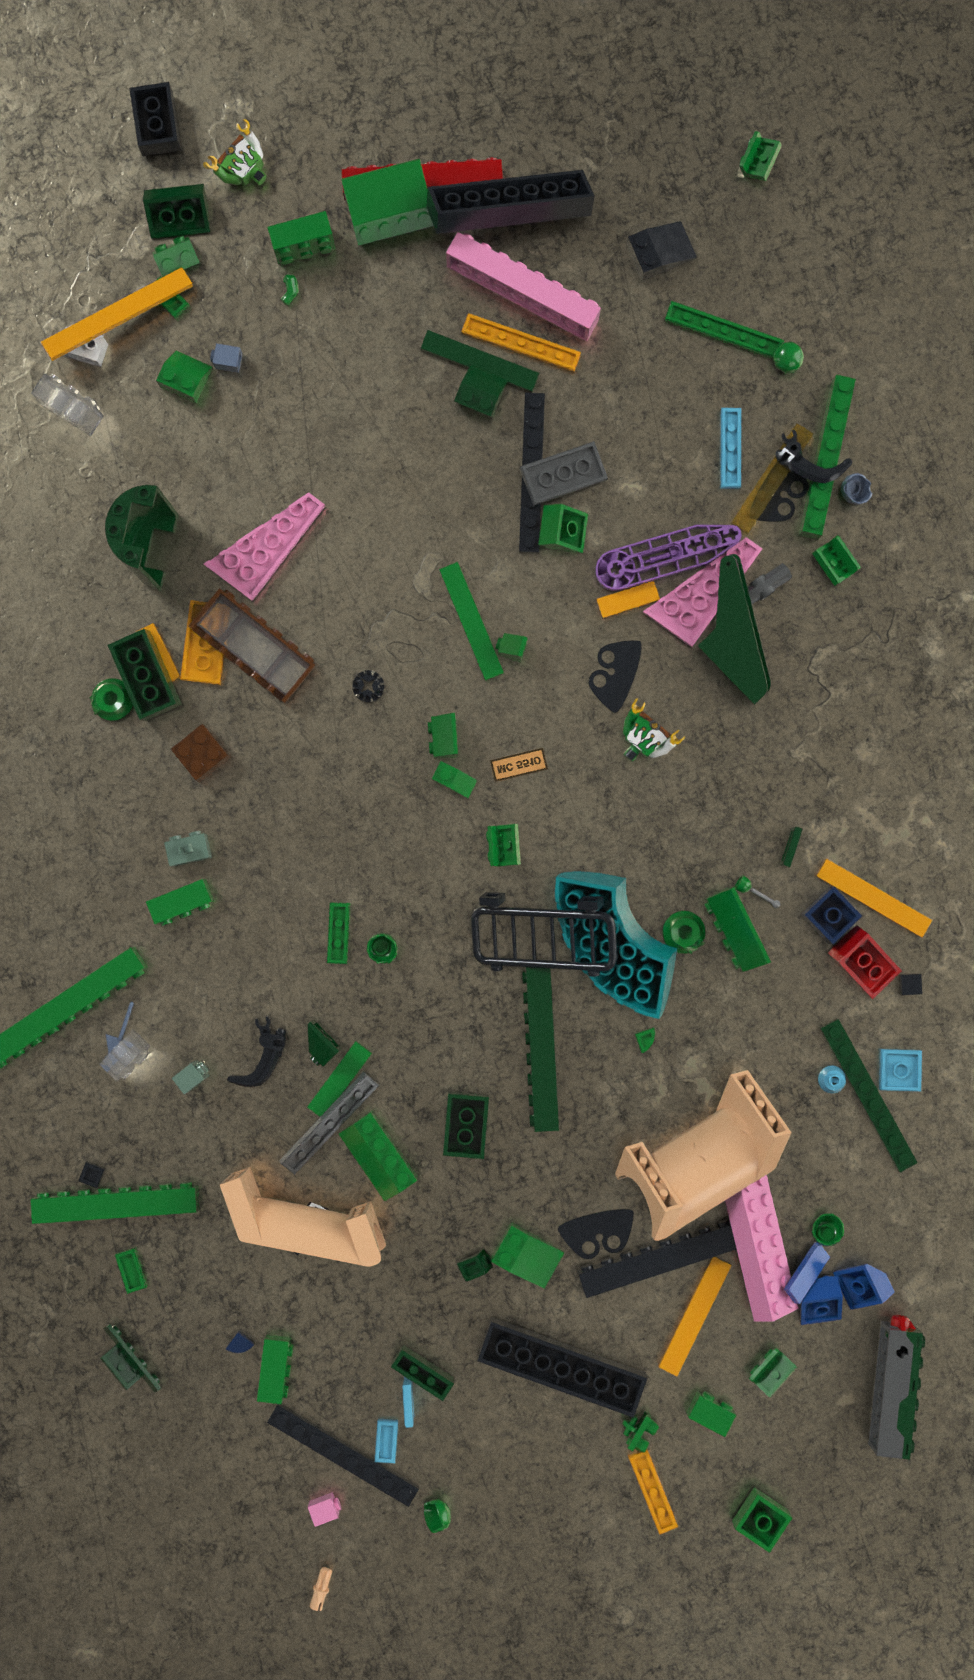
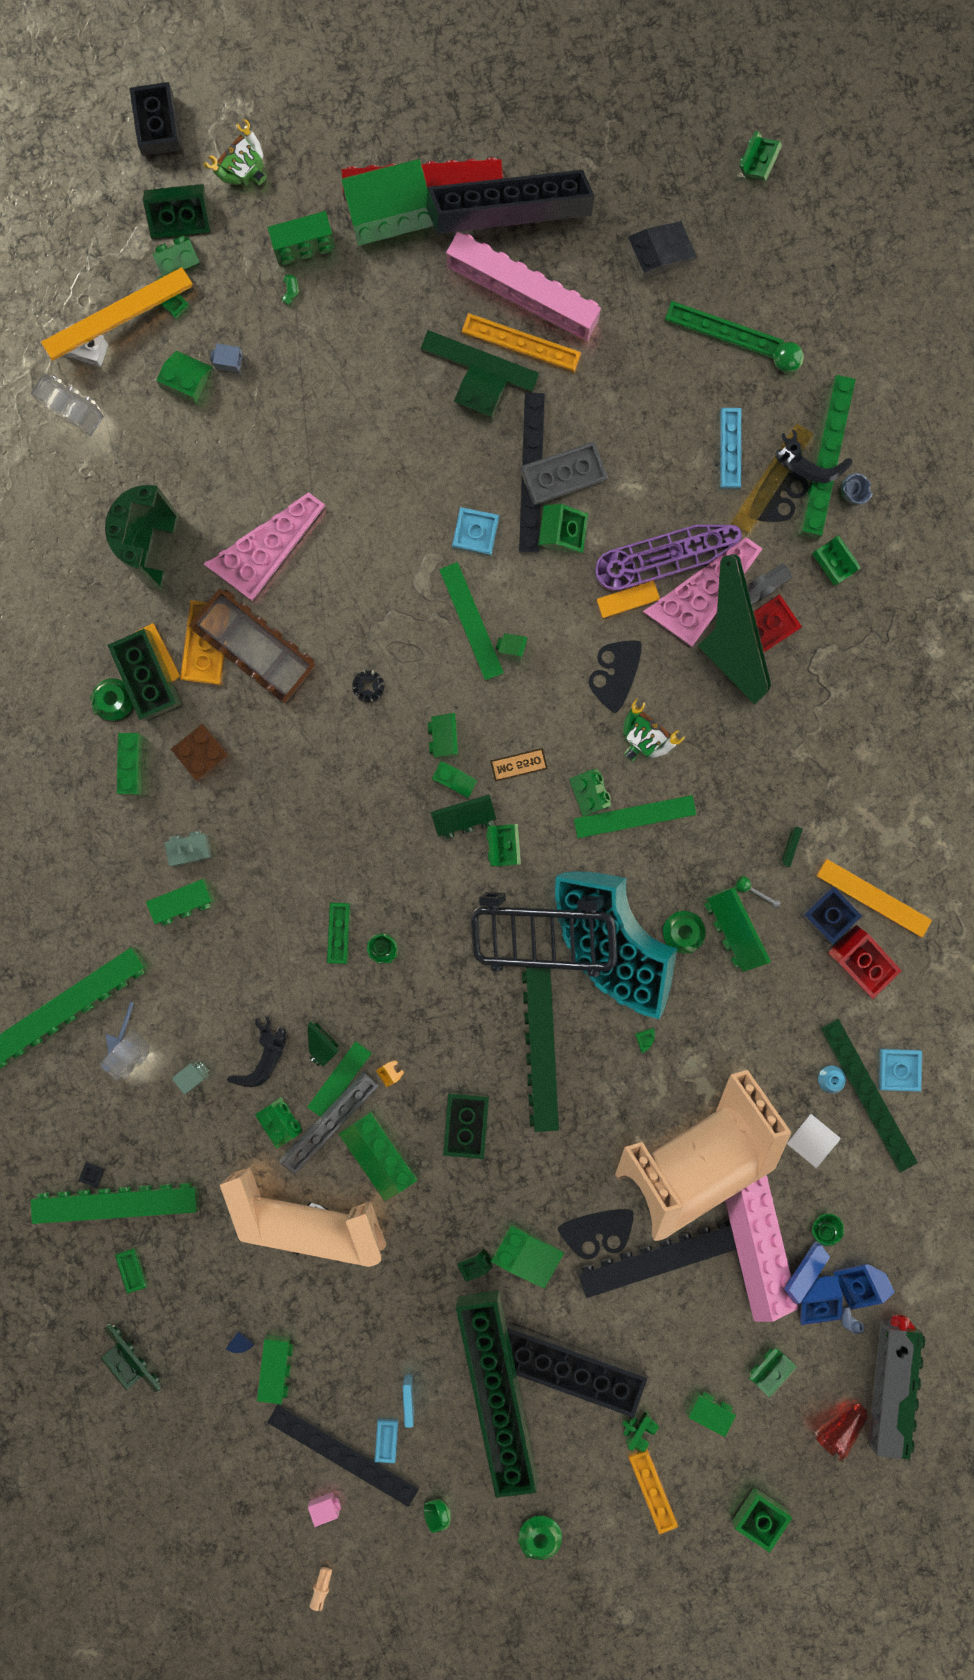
dark green brick [391,1344,455,1401] -> none
light orange tile [658,1256,732,1376] -> none
black tile [900,974,923,995] -> none
none -> green brick [117,733,143,796]
none -> green bracket [255,1098,303,1149]
none -> light orange tile [375,1061,404,1088]
none -> dark green slope [430,794,497,840]
none -> medium azure tile [452,507,499,555]
none -> dark green brick [456,1290,538,1498]
none -> green piece [517,1516,562,1560]
none -> green bracket [569,769,611,816]
none -> green tile [573,795,697,839]
none -> red tile [754,594,802,653]
none -> white sticker [787,1114,841,1168]
none -> clear red cone [812,1403,868,1463]
none -> sand blue arm [842,1306,864,1334]

